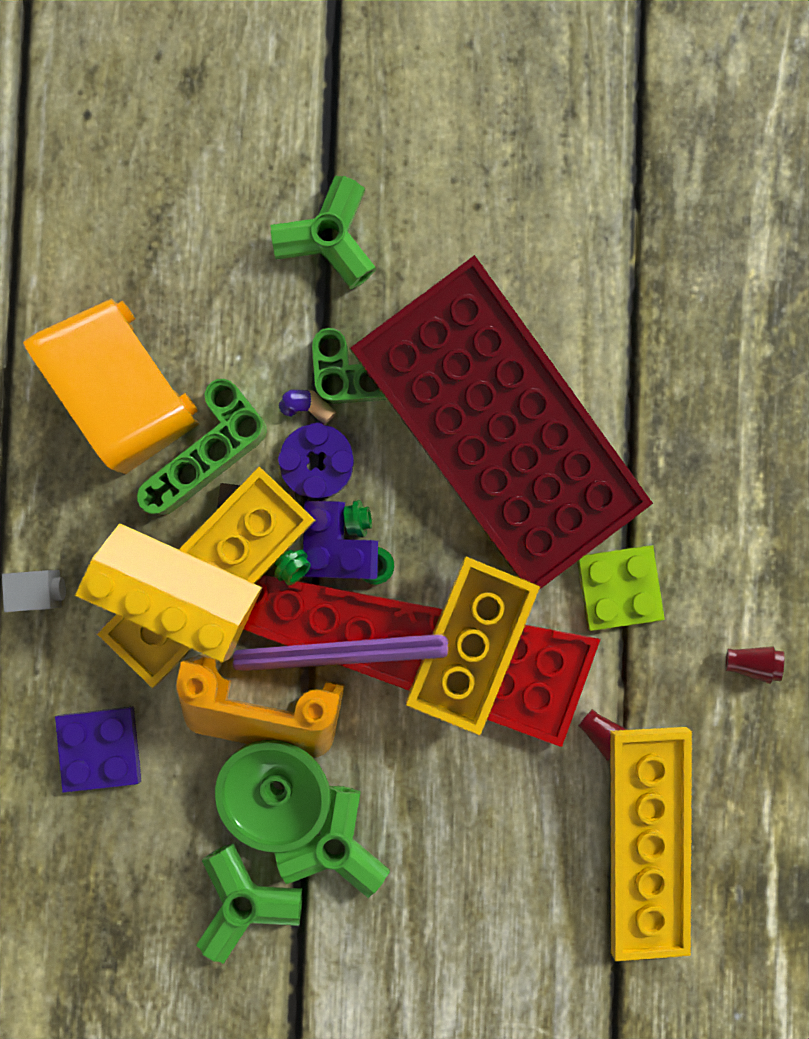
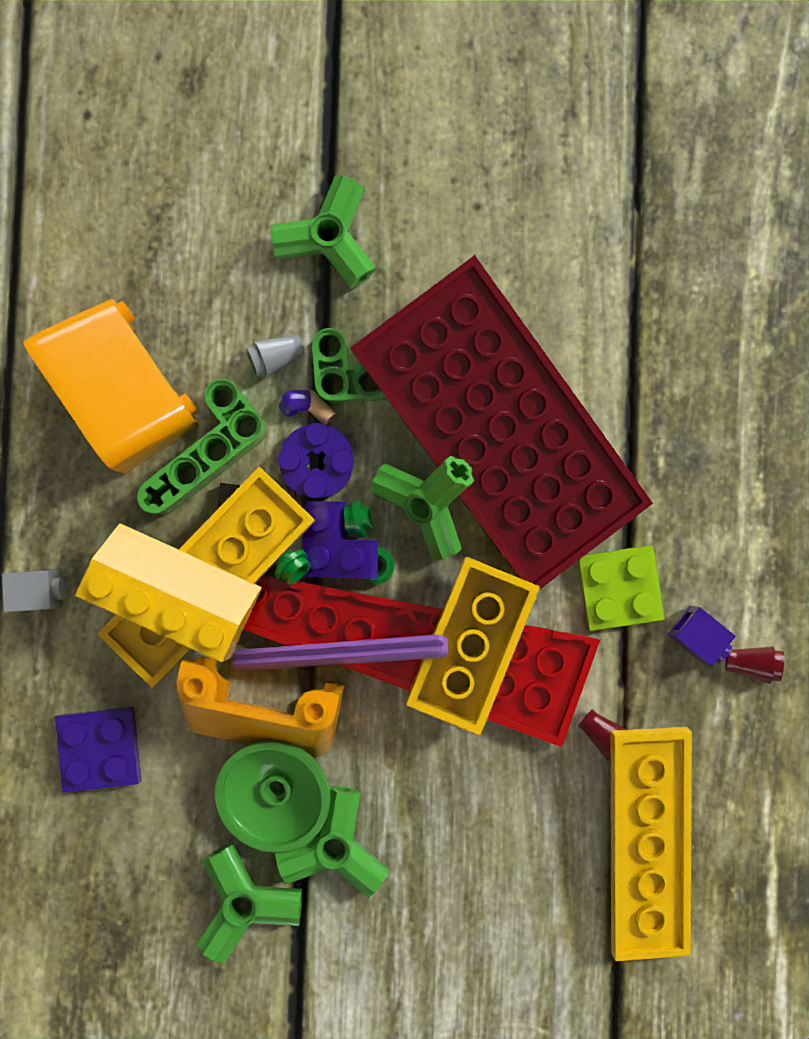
none -> light grey cone [246,334,305,377]
none -> bright green piece [371,456,474,560]
none -> dark purple brick [667,606,736,666]

